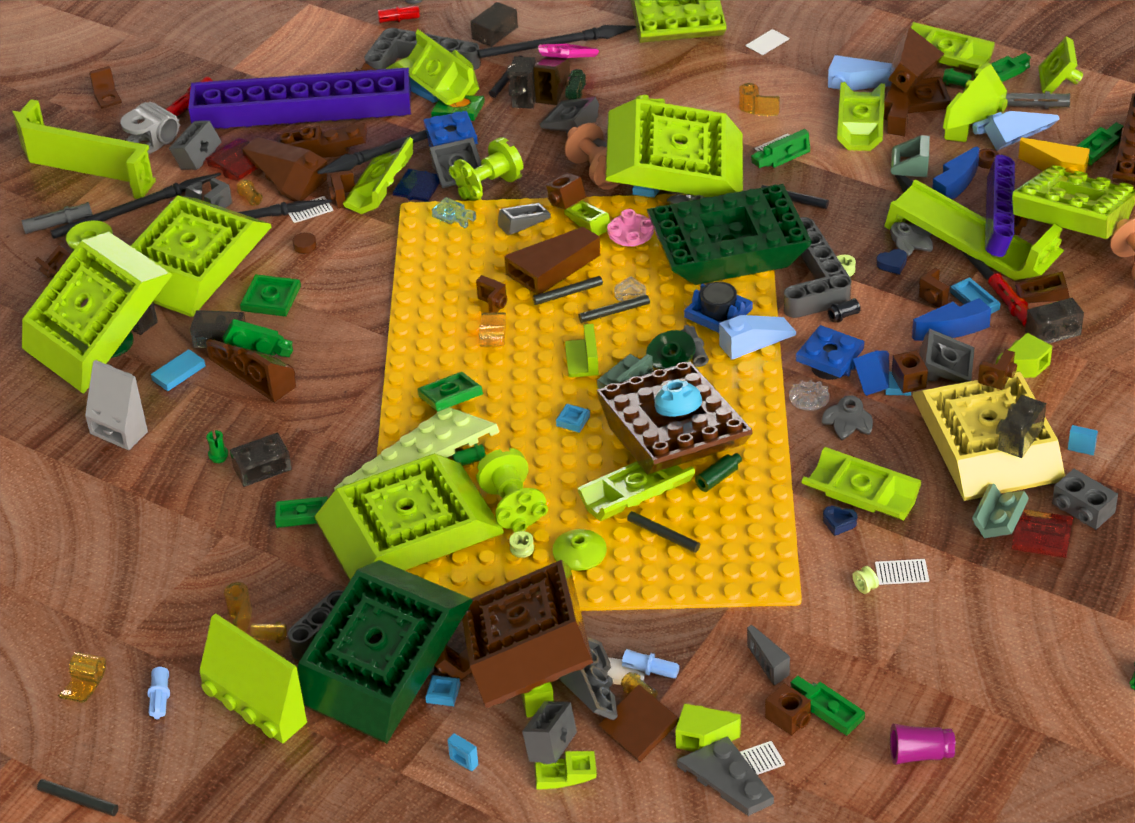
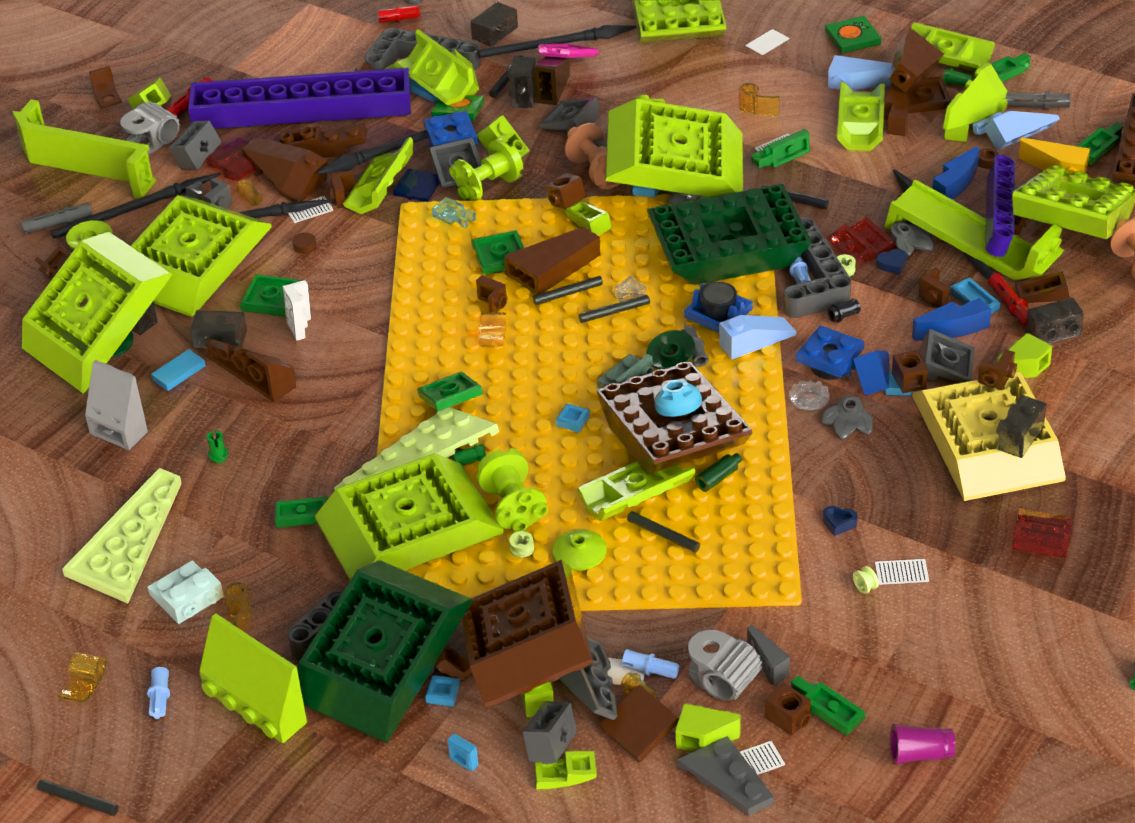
green hinge [223,319,293,357] -> none
clear smoke brick [230,433,292,487] -> none
clear yellow pin [250,621,287,643] -> none
dark grey slope [498,203,551,235] -> none
clear green plate [565,69,586,100] -> none
lime panel [565,324,599,378] -> none
bright pink dish [607,209,654,246] -> none
lime piece [802,447,921,521] -> none
sand green tile [890,135,930,177] -> none
sand green bracket [973,484,1029,538] -> none
lime tile [1038,36,1083,94] -> none
dark grey brick [1052,469,1118,530] -> none
dark azure tile [1068,425,1098,455] -> none
none -> yellowish green wing [62,468,182,604]
none -> lime slope [127,77,171,109]
none -> light aqua plate [147,560,224,624]
none -> white bracket [283,280,311,341]
none -> green tile [471,230,524,275]
none -> lime slope [476,115,530,158]
none -> light grey piece [688,630,763,701]
none -> light blue axle [789,255,811,284]
none -> green tile [825,16,882,54]
none -> clear red slope [827,216,896,265]

